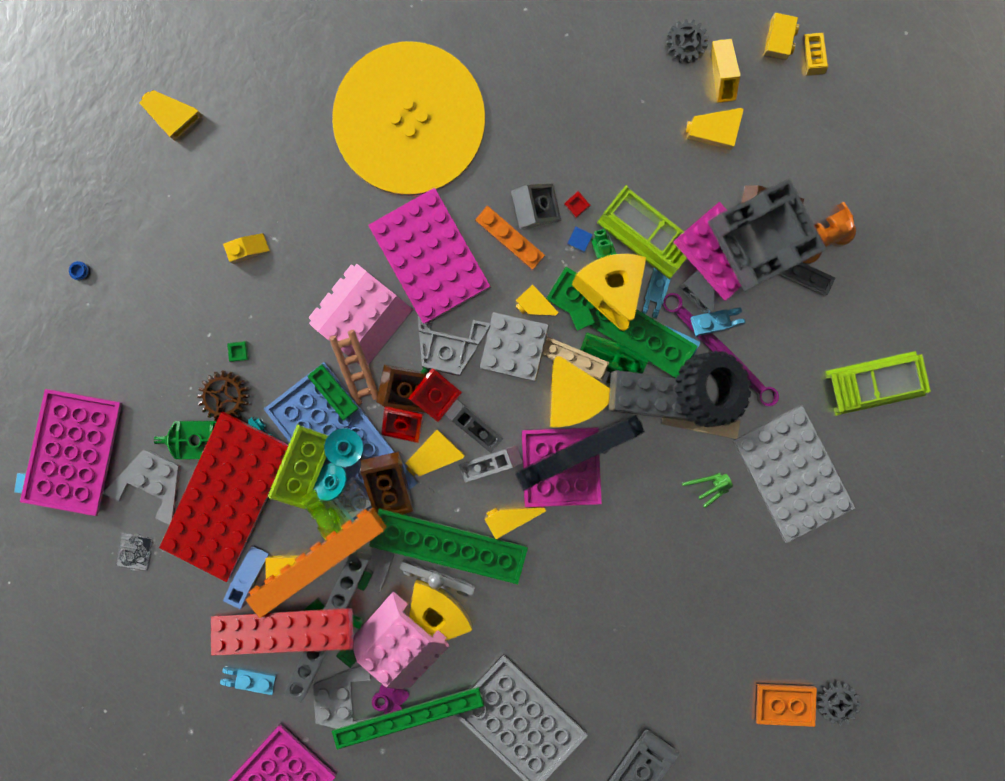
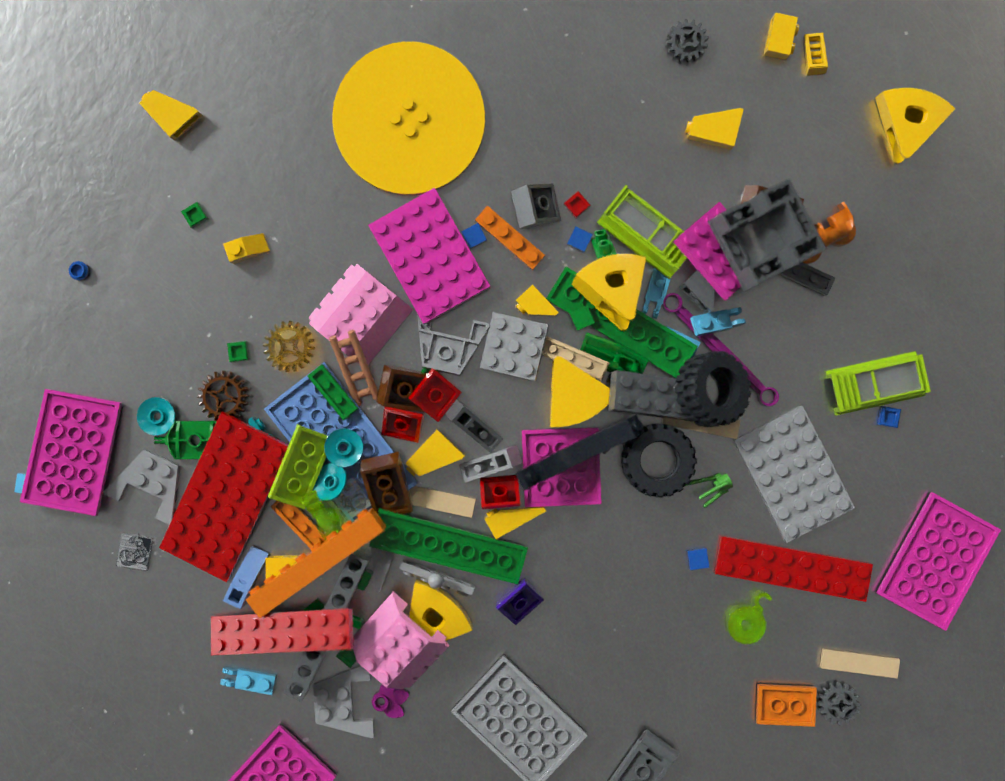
green tile [332,687,484,750] -> none
yellow slope [711,39,740,103] -> none
none -> teal dish [137,397,175,435]
none -> green tile [181,202,208,228]
none -> clear yellow gear [263,321,315,372]
none -> orange plate [270,501,326,548]
none -> tan tile [409,486,476,518]
none -> blue tile [461,223,487,249]
none -> red slope [480,475,521,510]
none -> dark purple slope [496,577,544,625]
none -> black tyre [621,423,697,498]
none -> blue tile [687,548,709,570]
none -> red plate [714,536,873,602]
none -> clear neon green piece [725,590,772,644]
none -> tan tile [820,648,900,679]
none -> yellow piece [875,88,955,164]
none -> dark pink plate [876,492,1001,631]
none -> blue tile [877,406,901,428]

